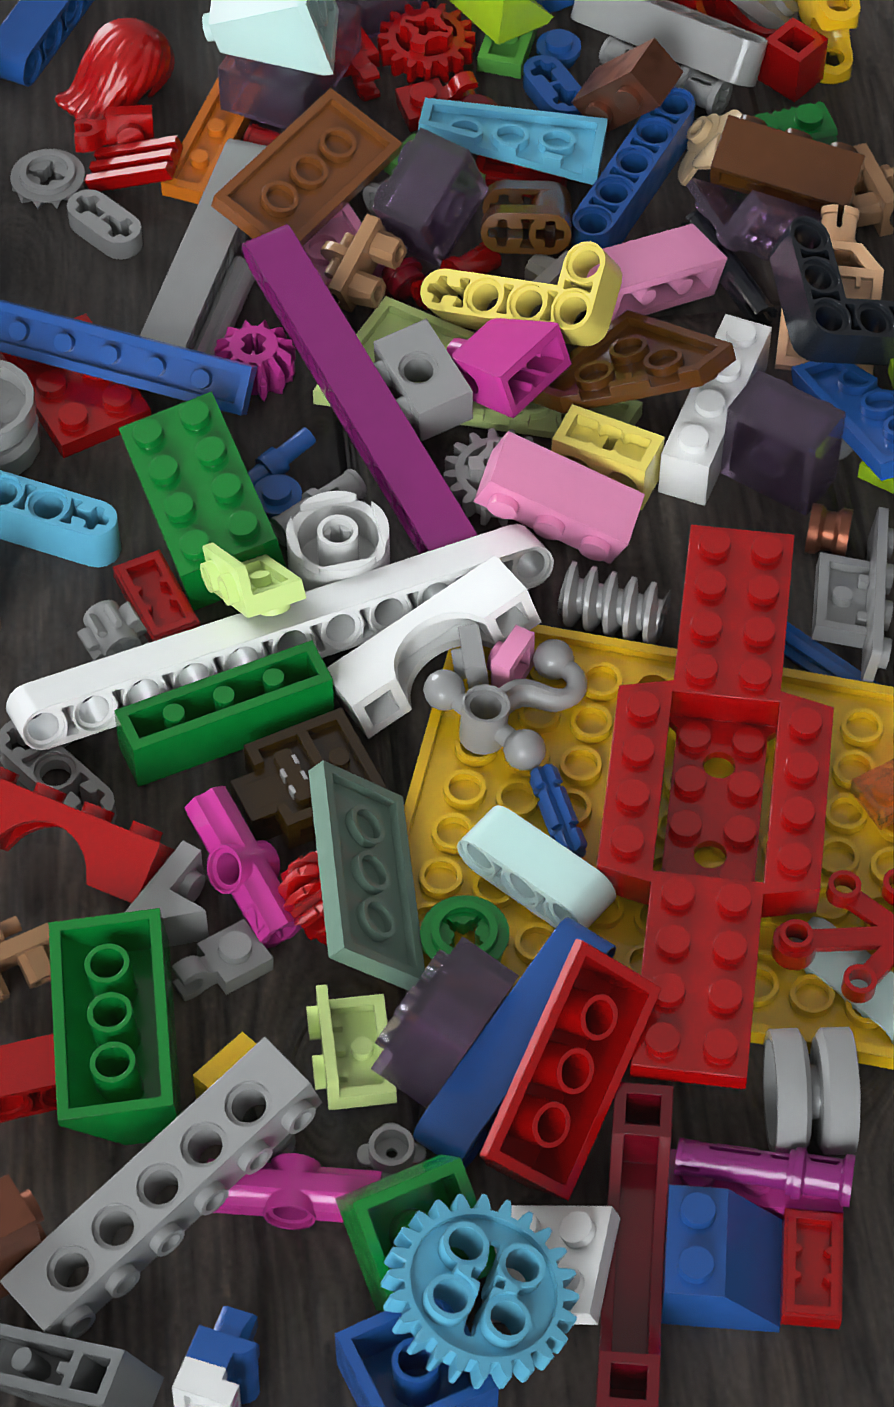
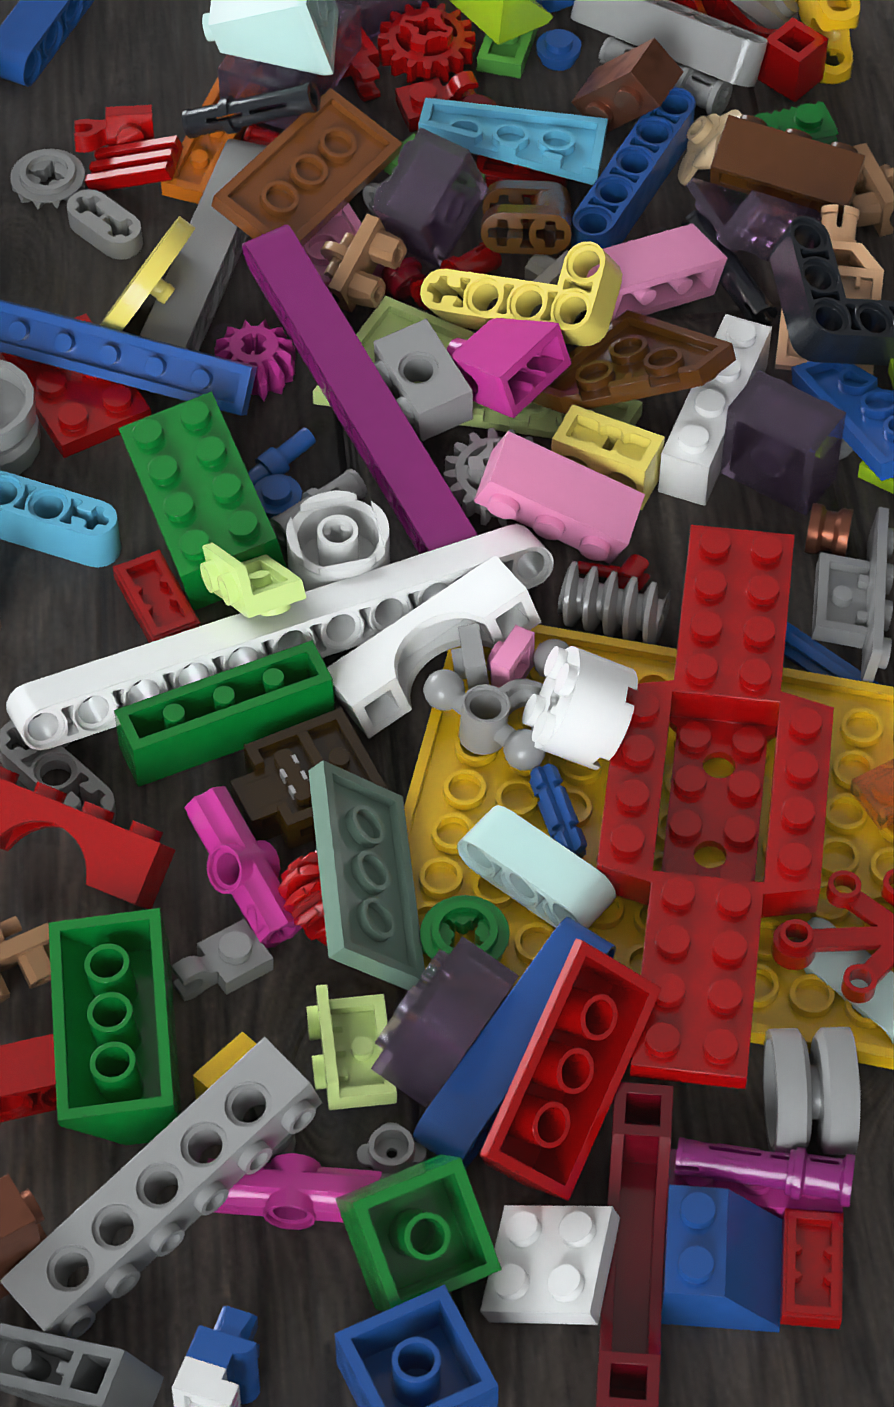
red piece [55,18,174,120] -> none
light grey gear [77,600,147,660] -> none
light grey slope [125,841,209,947] -> none
light grey axle [193,256,255,355] -> none
medium azure gear [381,1194,579,1389] -> none
blue beam [523,55,583,116] -> none
none -> light yellow piece [100,216,195,331]
none -> black pin [182,82,321,139]
none -> white brick [522,646,638,770]
none -> red hand [578,554,651,592]

